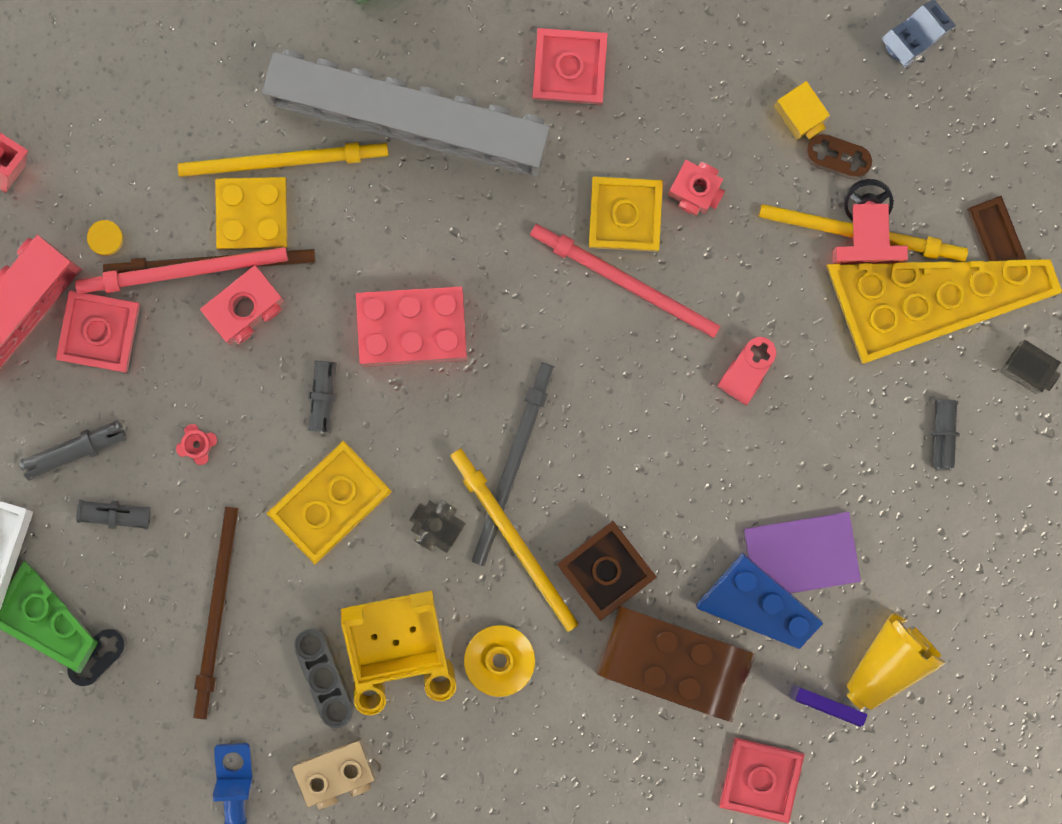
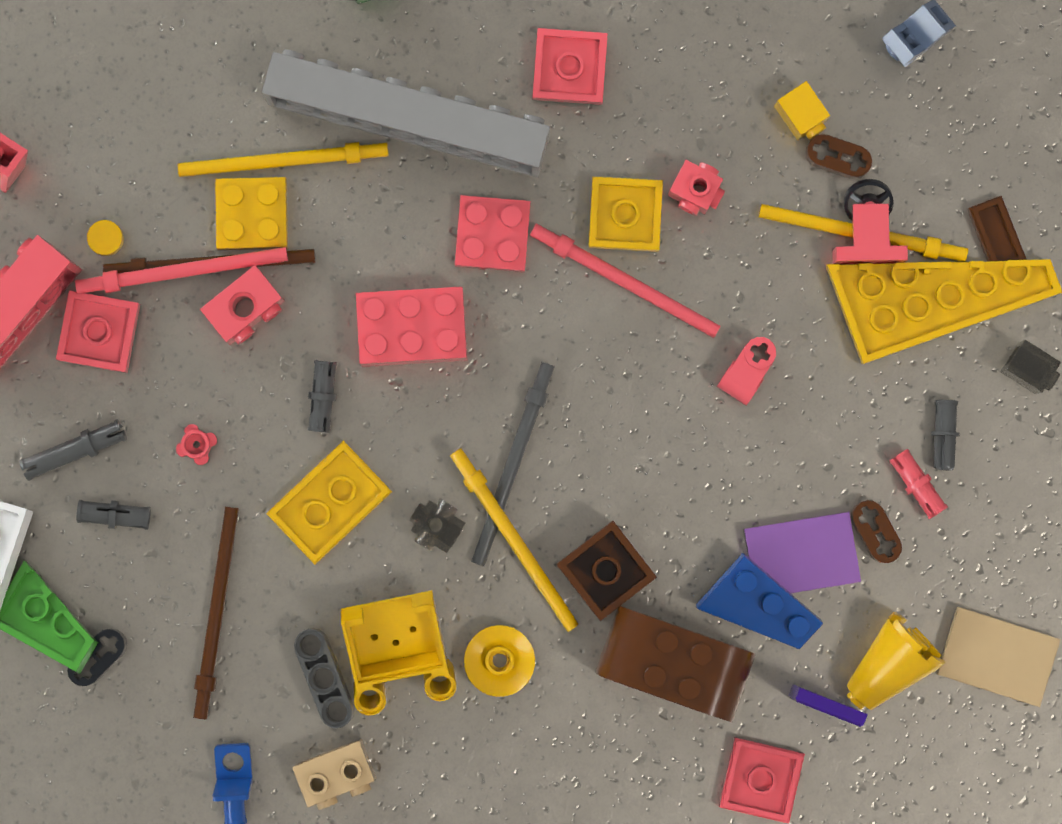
none -> coral plate [455,195,531,272]
none -> reddish brown beam [851,500,902,563]
none -> coral pin [889,449,948,520]
none -> tan tile [936,607,1061,707]

